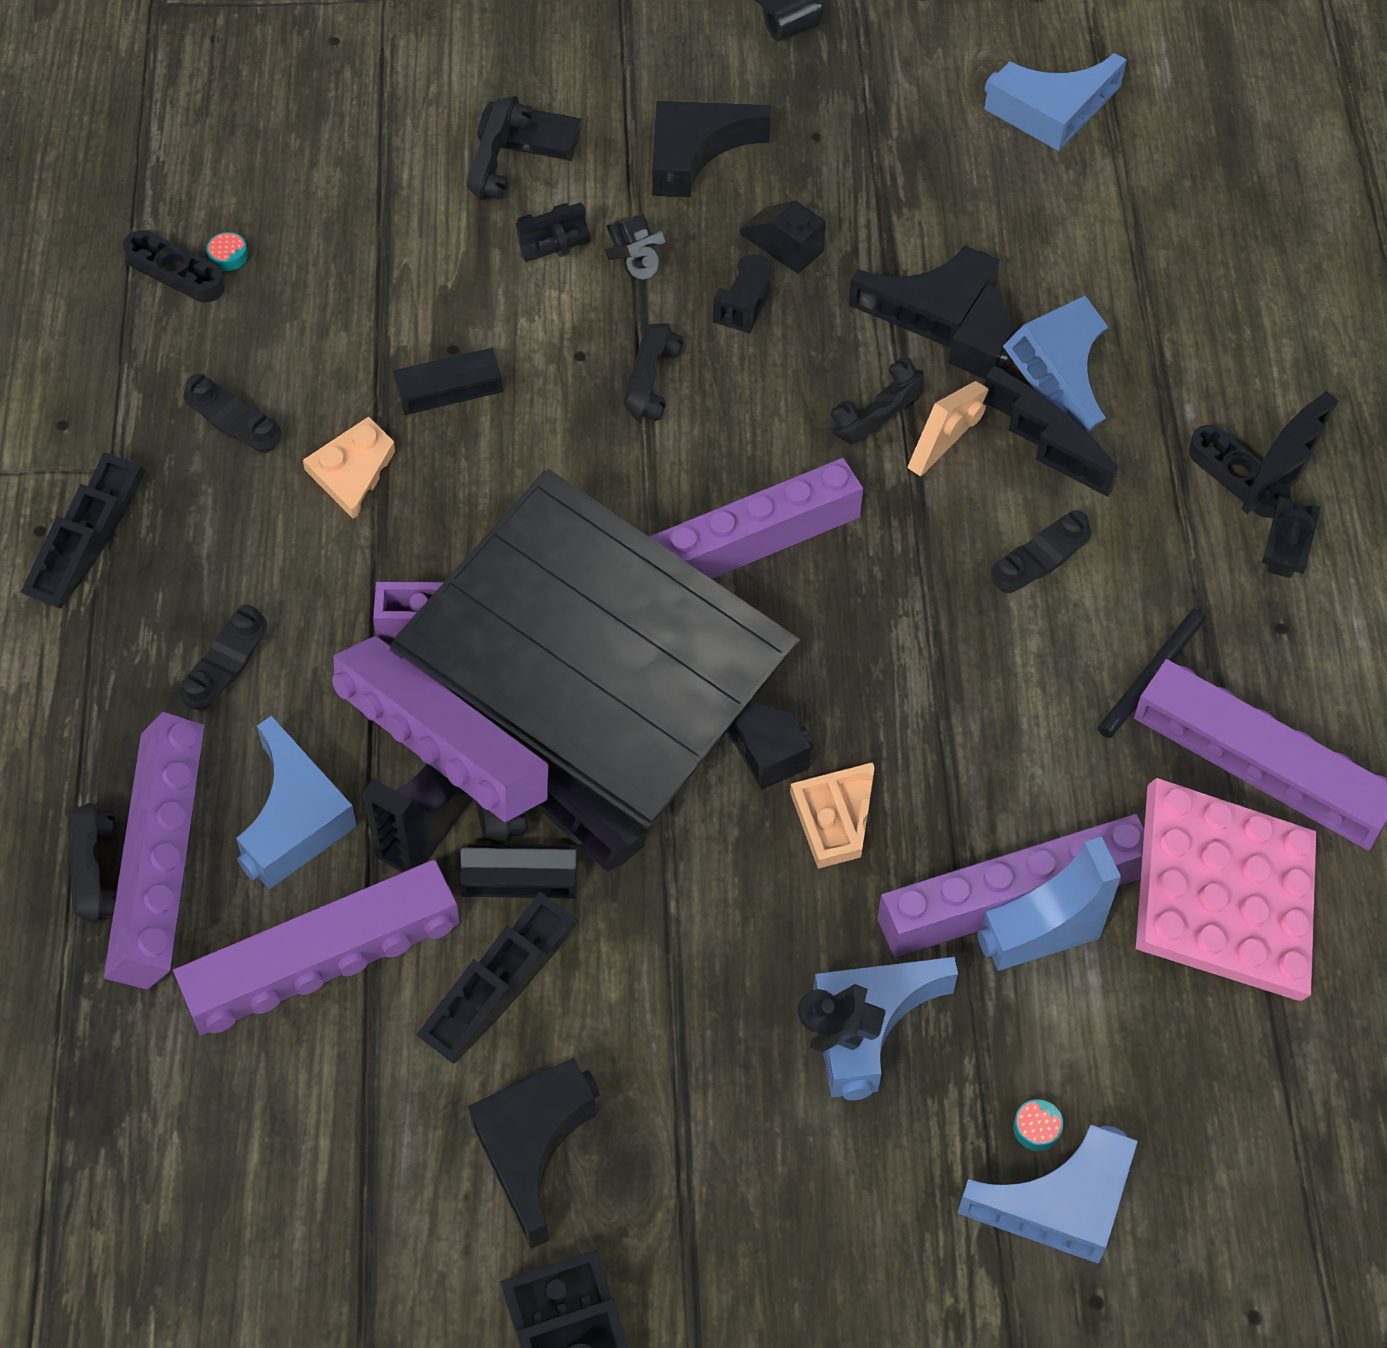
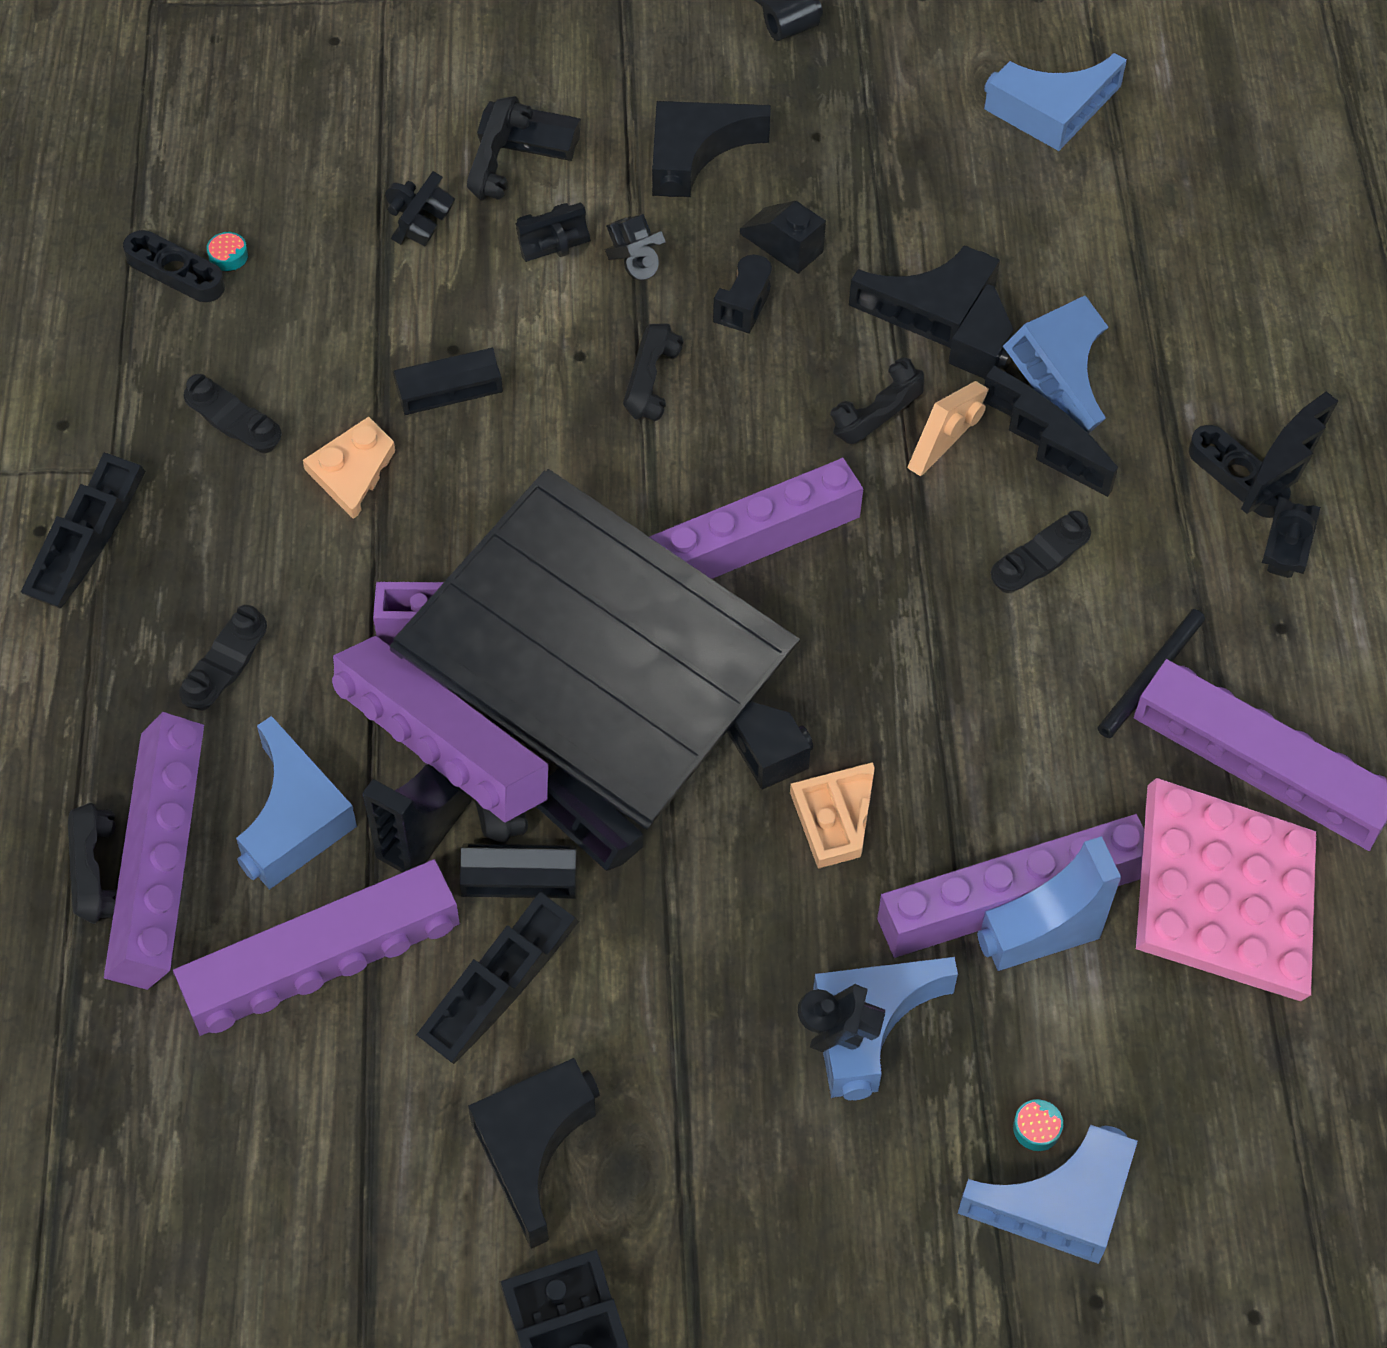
none -> black hips [385,171,455,246]

